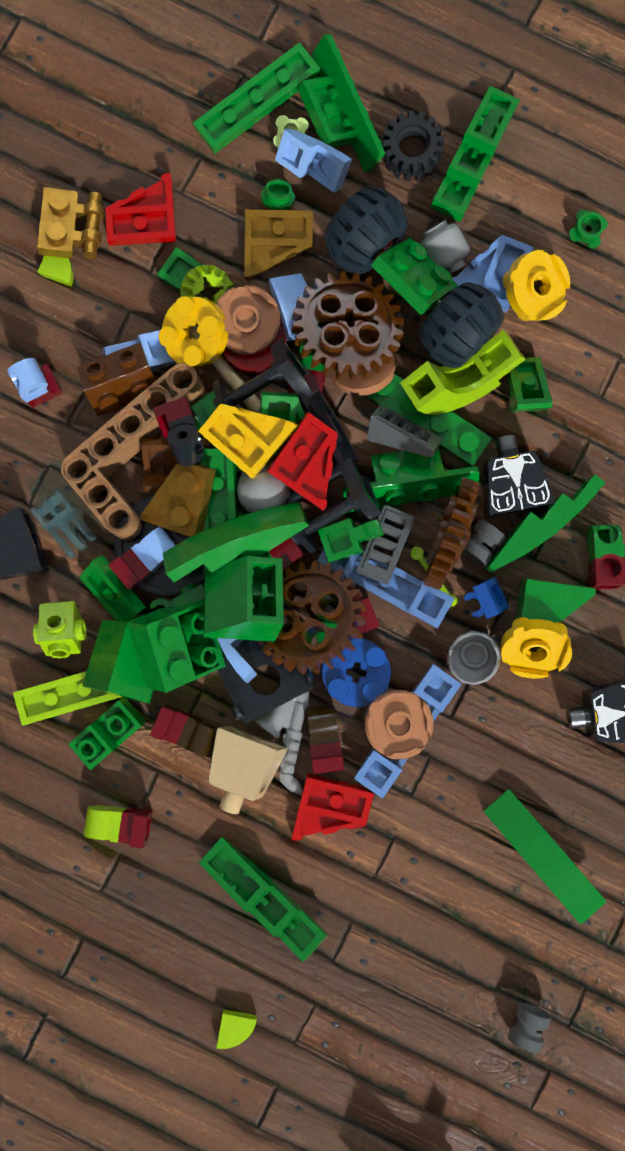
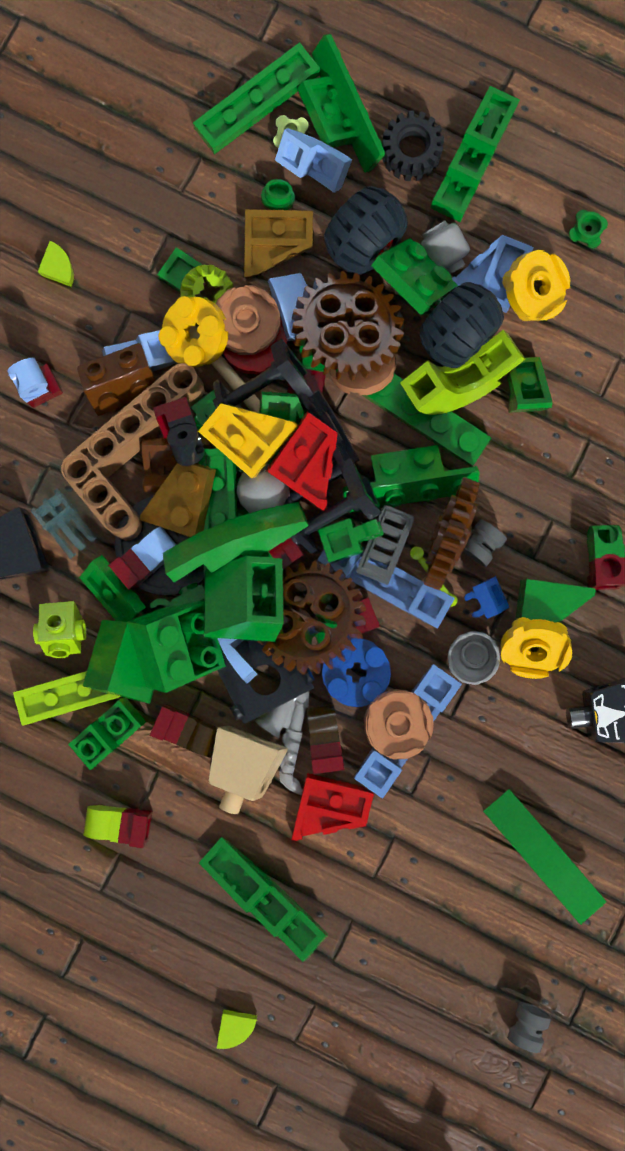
pearl gold plate [37,187,104,259] -> none
red wing [105,173,177,246] -> none
dark grey slope [367,405,442,458] -> none
black torso [483,435,555,518] -> none
green slope [484,474,606,572] -> none

